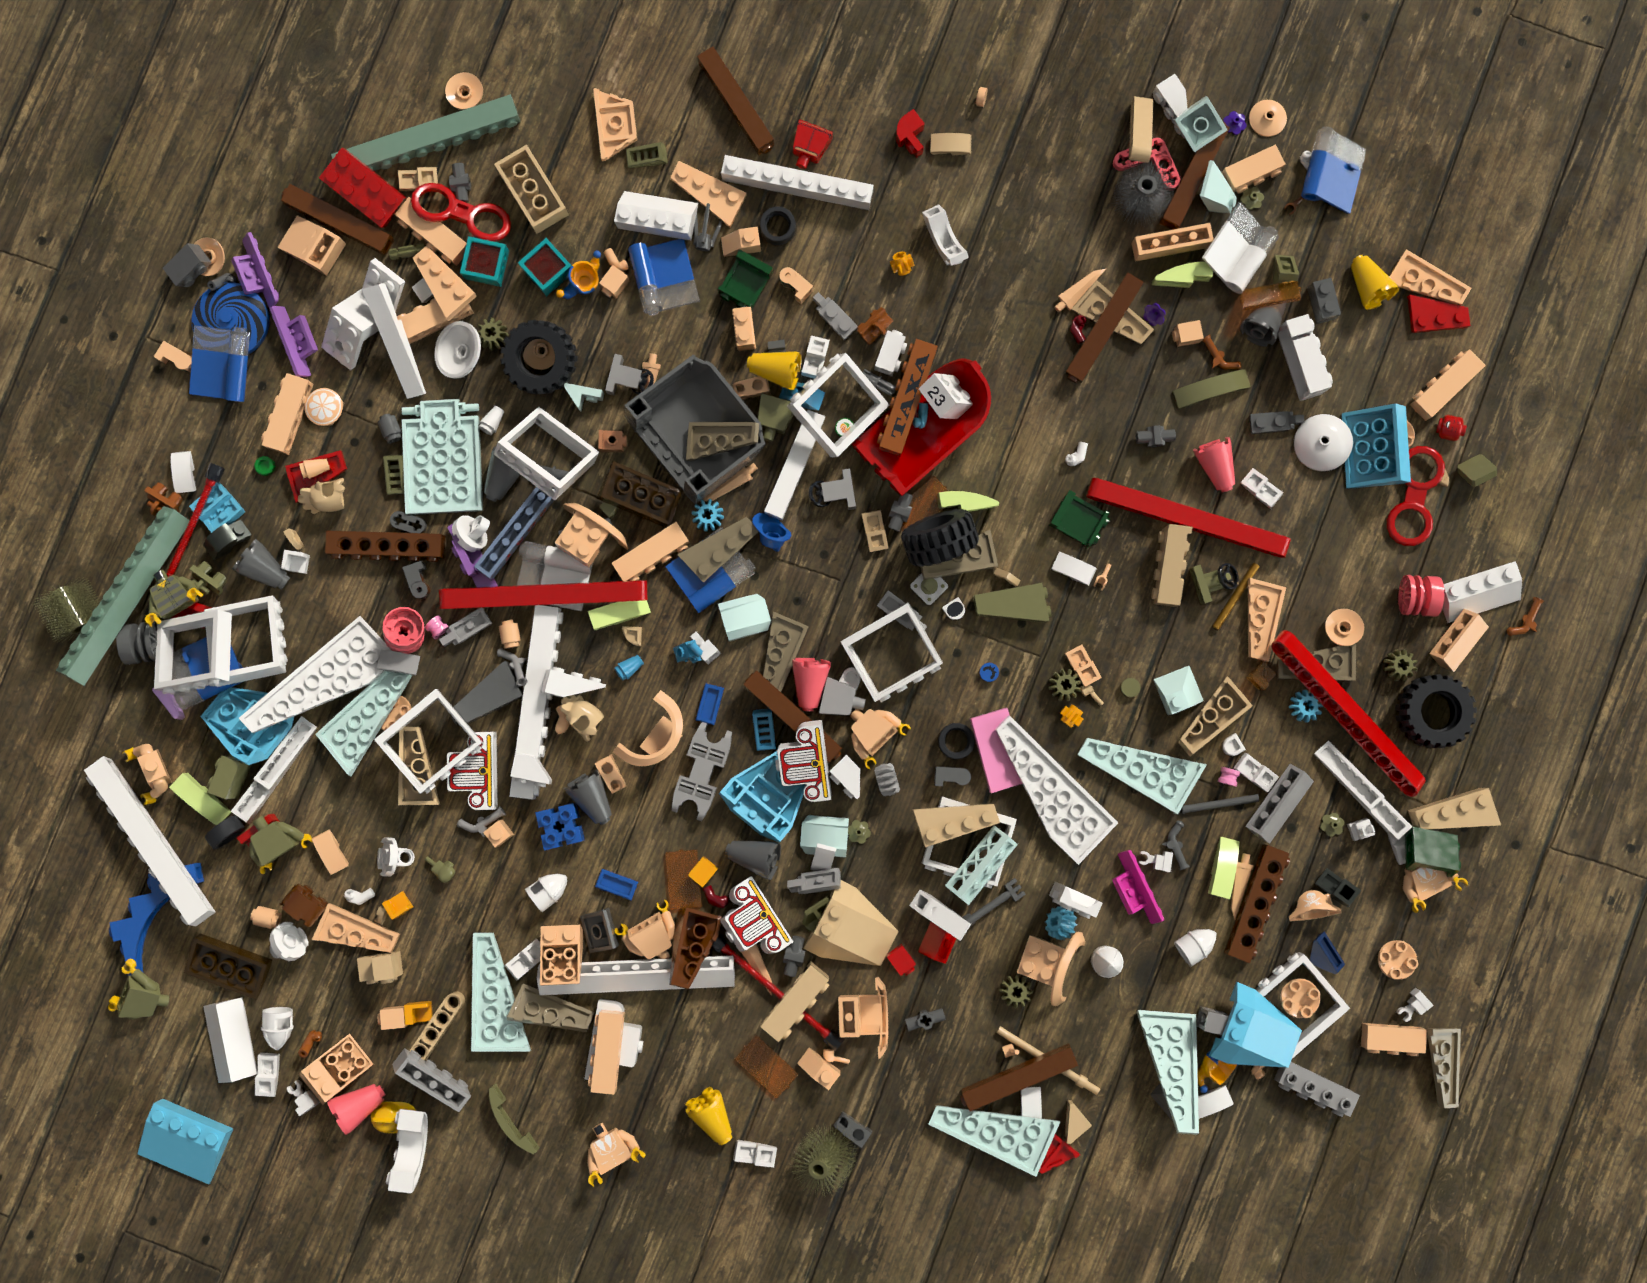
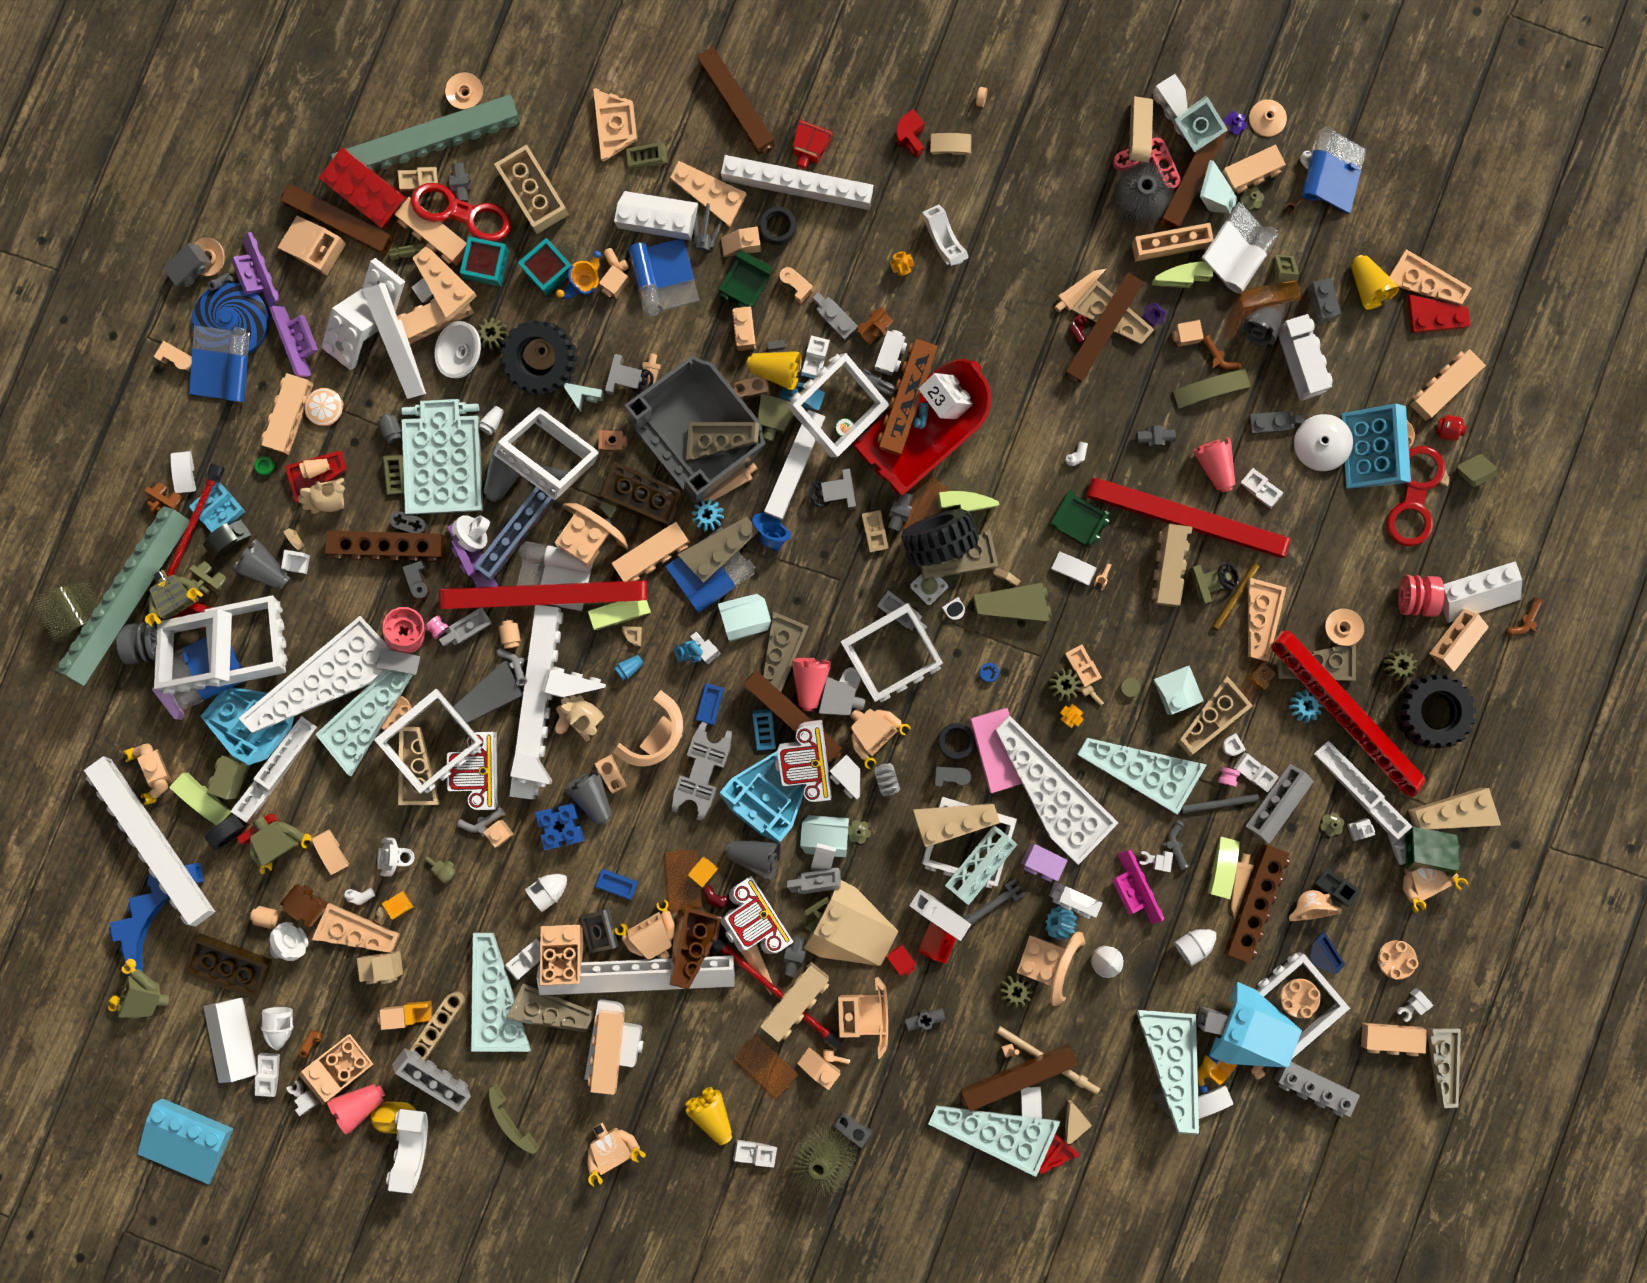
none -> lavender brick [1021,842,1068,883]

